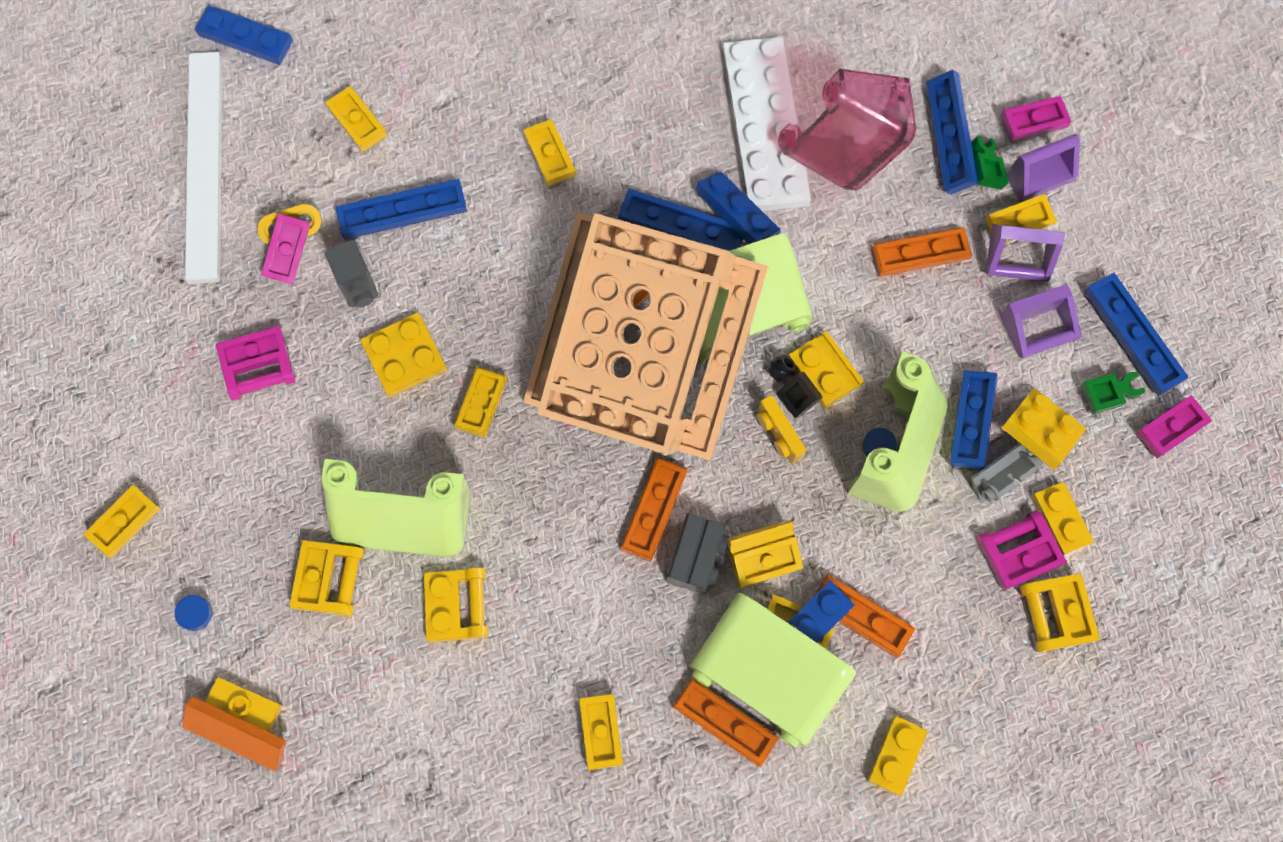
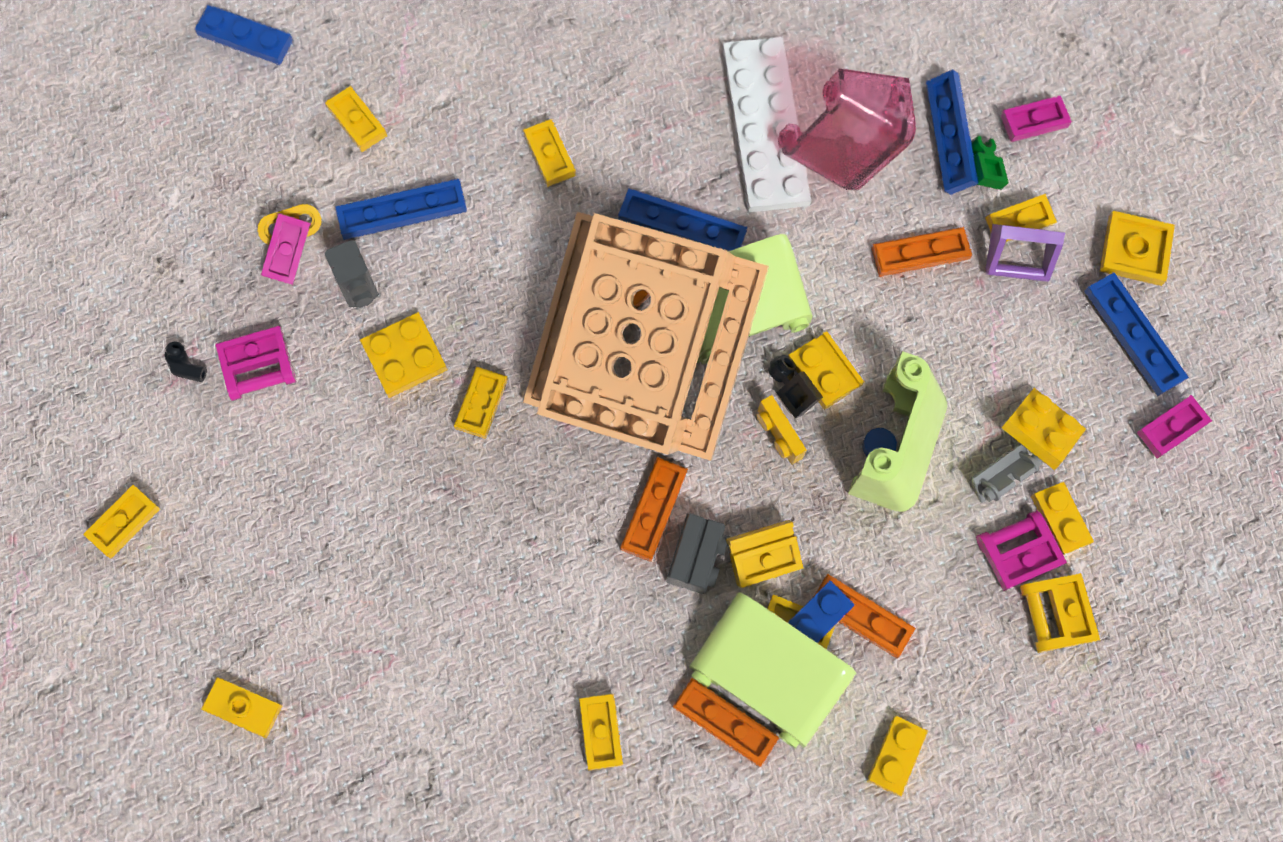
blue tile [174,595,213,631] -> none
orange tile [182,696,287,772] -> none
white tile [185,52,222,284] -> none
yellow plate [289,540,365,617] -> none
yellowish green windscreen [322,459,472,557] -> none
yellow plate [424,568,489,643] -> none
blue plate [695,171,781,244] -> none
blue plate [950,370,998,470] -> none
medium lavender tile [1000,284,1081,359] -> none
medium lavender tile [1007,134,1080,203] -> none
green plate [1080,372,1145,415] -> none
none -> black arm [164,342,207,383]
none -> yellow plate [1099,211,1175,286]

